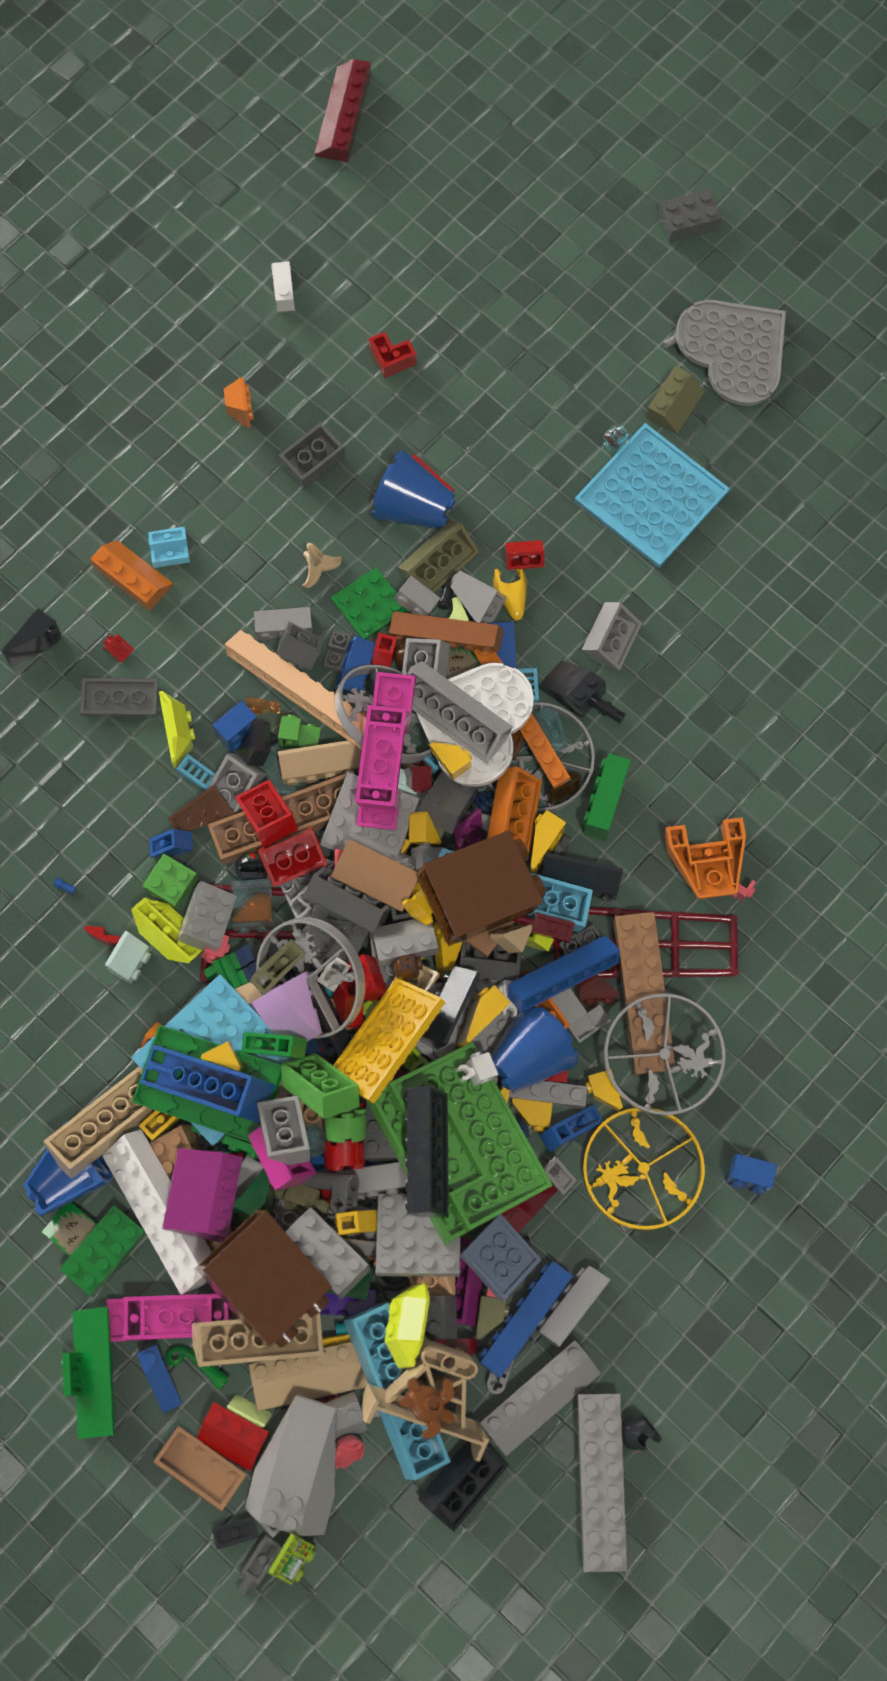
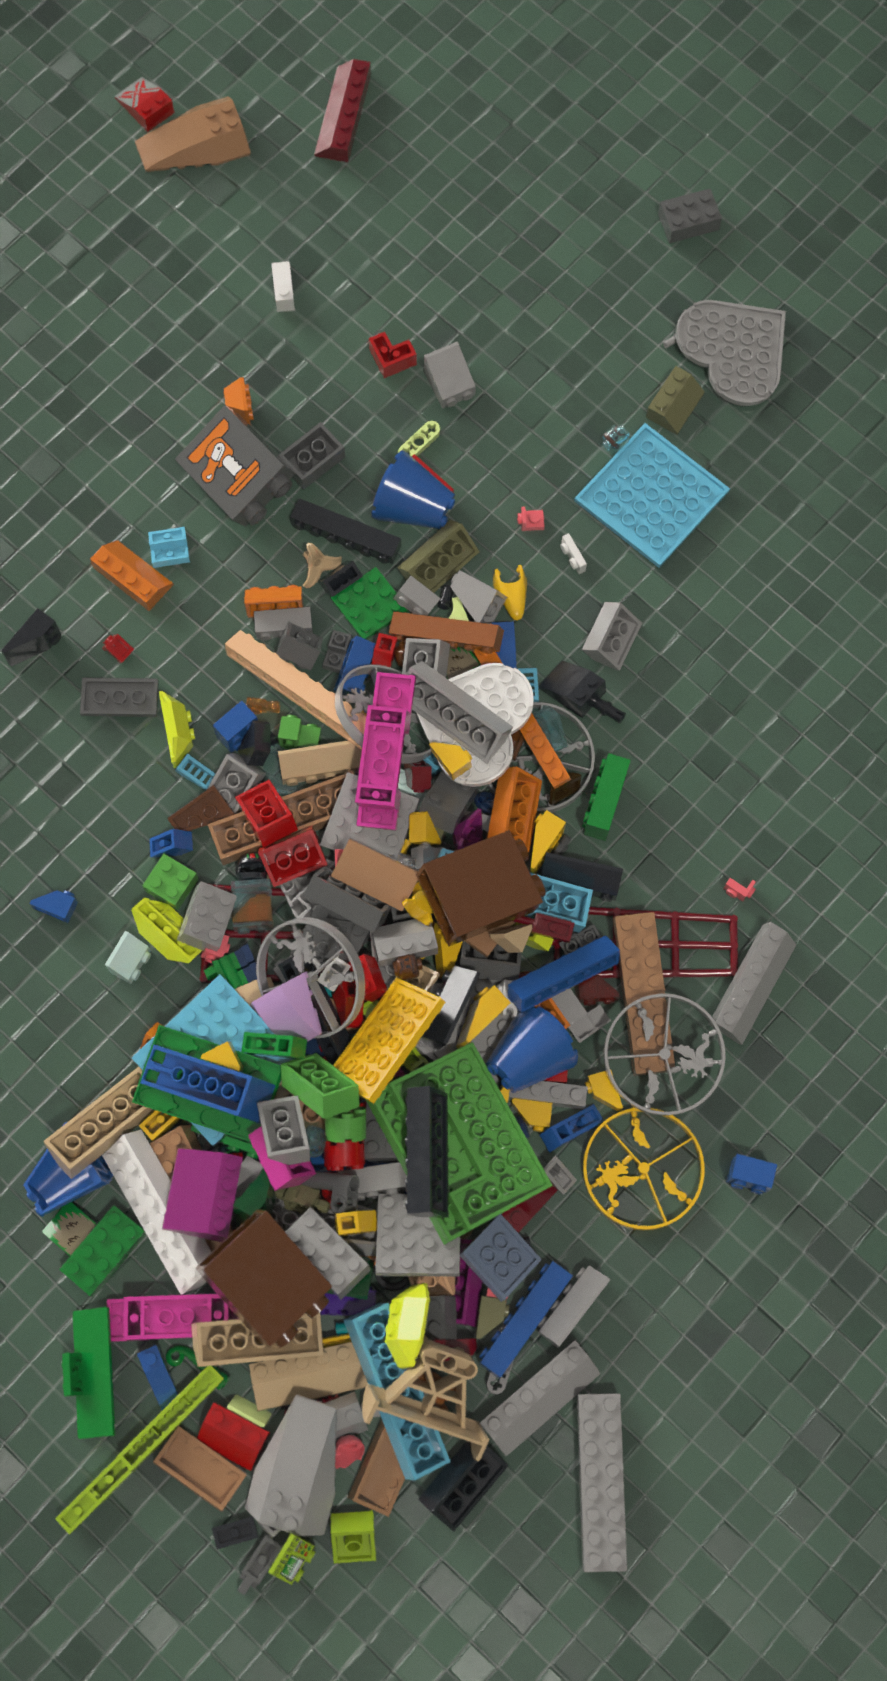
blue piece [53,877,76,895] -> none
red slope [84,926,122,947] -> none
olive slope [250,939,306,995] -> none
dark orange animal [399,1378,455,1439] -> none
white brick [456,1052,498,1086] -> none
red brick [505,540,545,570] -> none
black helmet [622,1414,662,1452] -> none
orange wedge [664,817,746,900] -> none
none -> blue slope [29,890,78,923]
none -> lime slope [55,1366,224,1535]
none -> red slope [115,77,175,132]
none -> medium nougat wedge [135,96,251,172]
none -> dark grey brick [175,405,296,527]
none -> orange slope [244,585,303,618]
none -> black brick [290,498,401,565]
none -> black brick [318,560,363,597]
none -> lime slope [331,1511,376,1563]
none -> medium nougat slope [347,1419,405,1517]
none -> yellowish green beam [398,421,440,456]
none -> light grey slope [424,342,476,409]
none -> coral bracket [518,507,544,531]
none -> white plate [560,533,587,574]
none -> light grey slope [708,922,797,1045]

